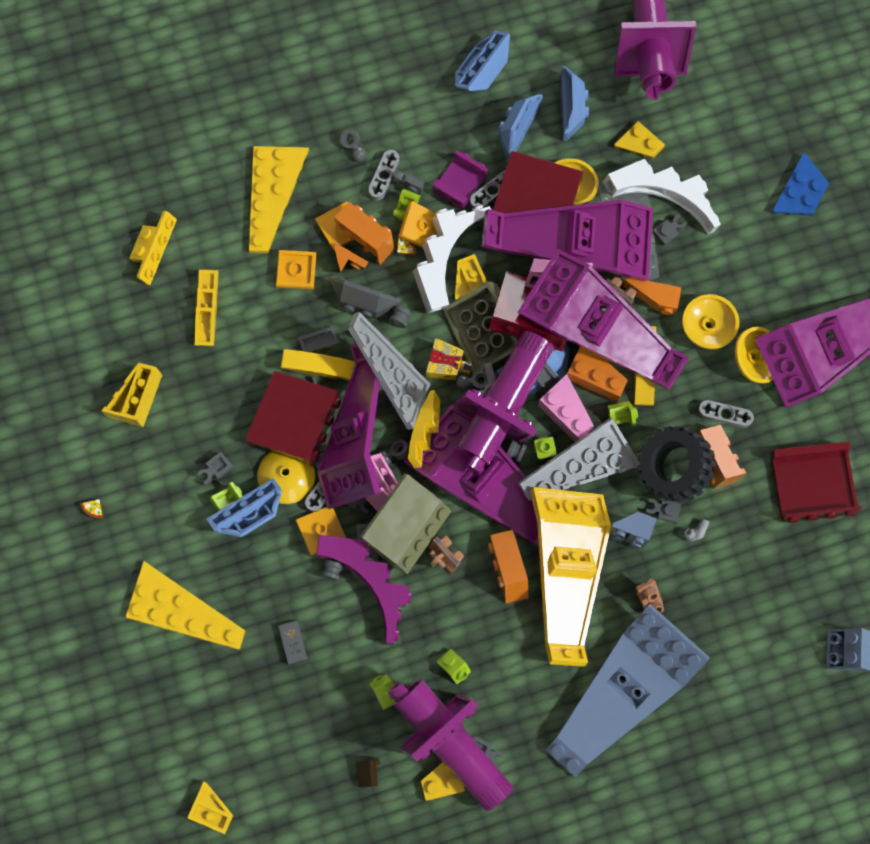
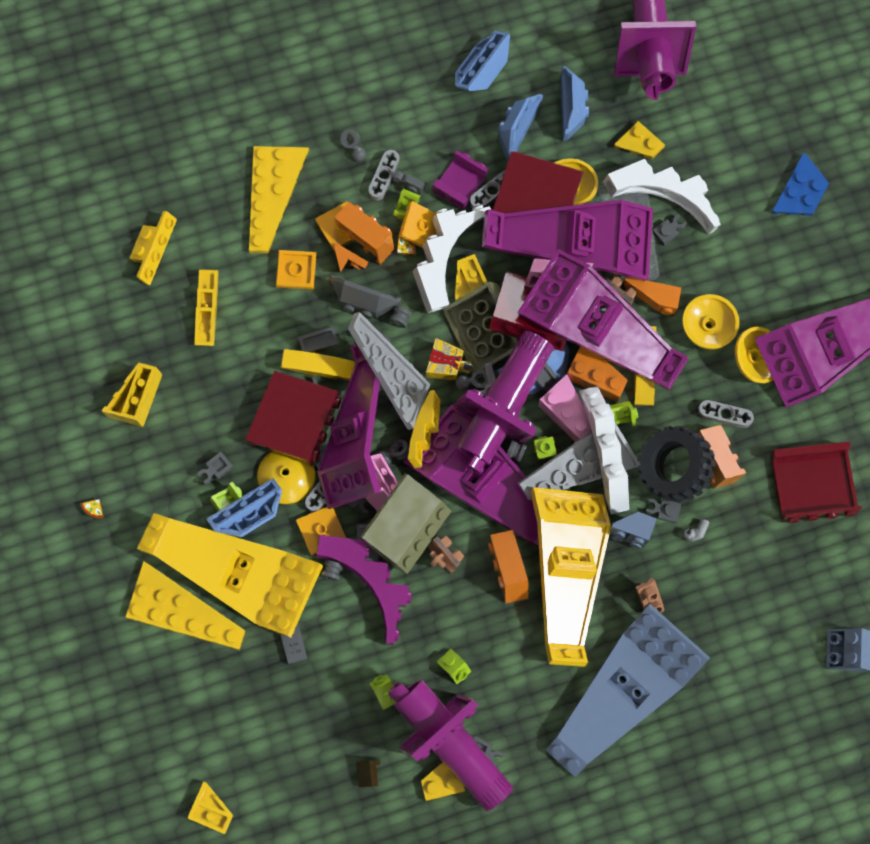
none -> yellow wing [137,513,323,638]
none -> white arch [579,387,629,514]

